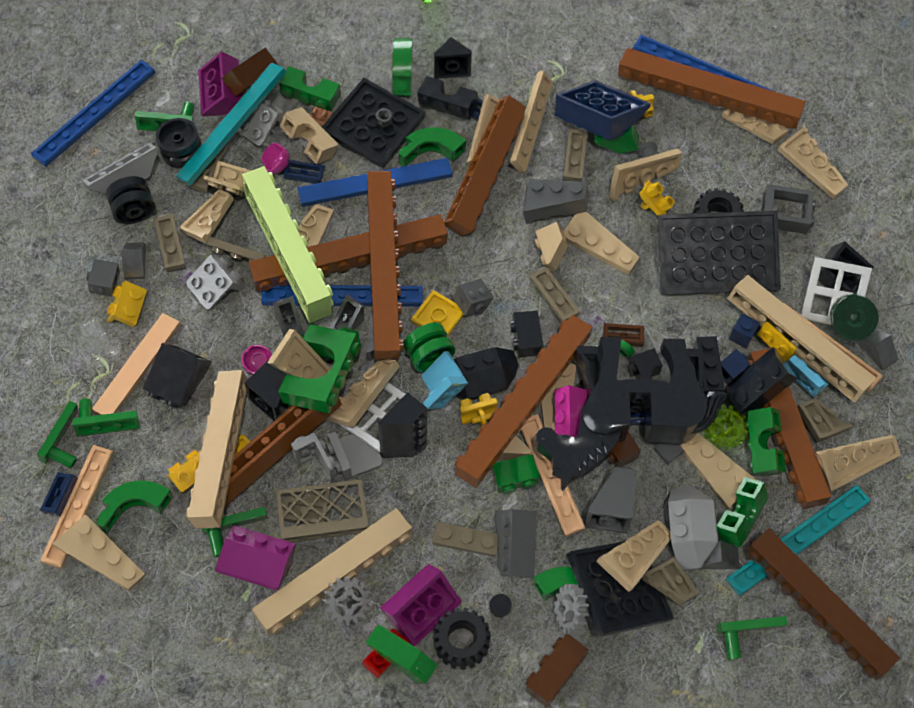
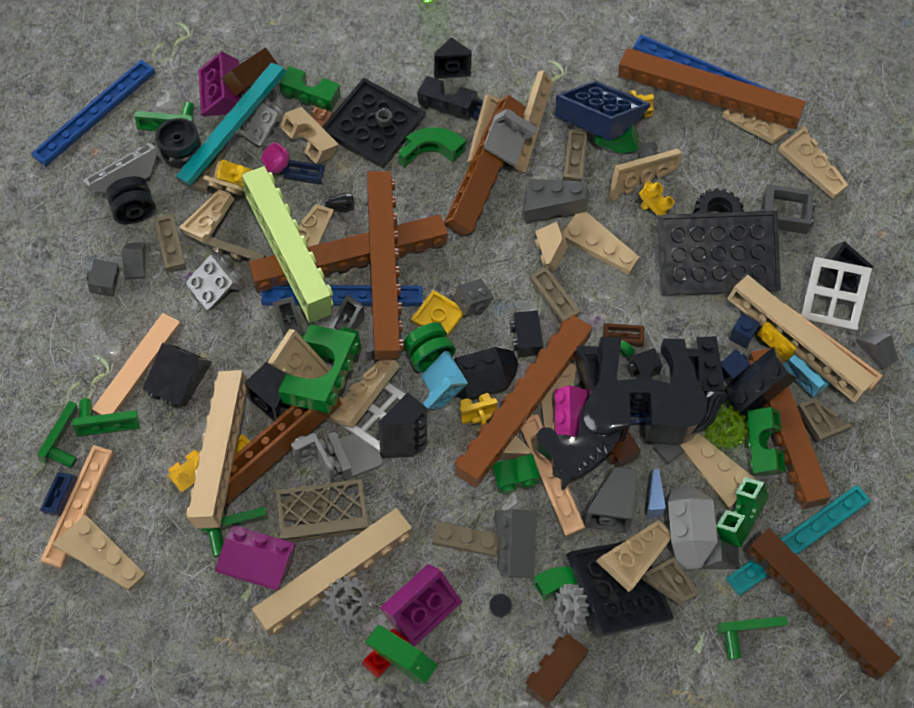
green arch [96,480,173,534] -> none
yellow bracket [107,280,147,327] -> none
dark pink hair [242,345,273,375] -> none
blue tile [297,158,452,207] -> none
green arch [392,37,413,95] -> none
black tyre [434,608,491,670] -> none
tan wing [815,435,901,491] -> none
clear green wheel [829,293,879,340] -> none
none -> yellow hips [216,160,252,188]
none -> black cone [325,192,355,211]
none -> light grey bracket [484,109,537,165]
none -> light blue slope [646,469,666,517]

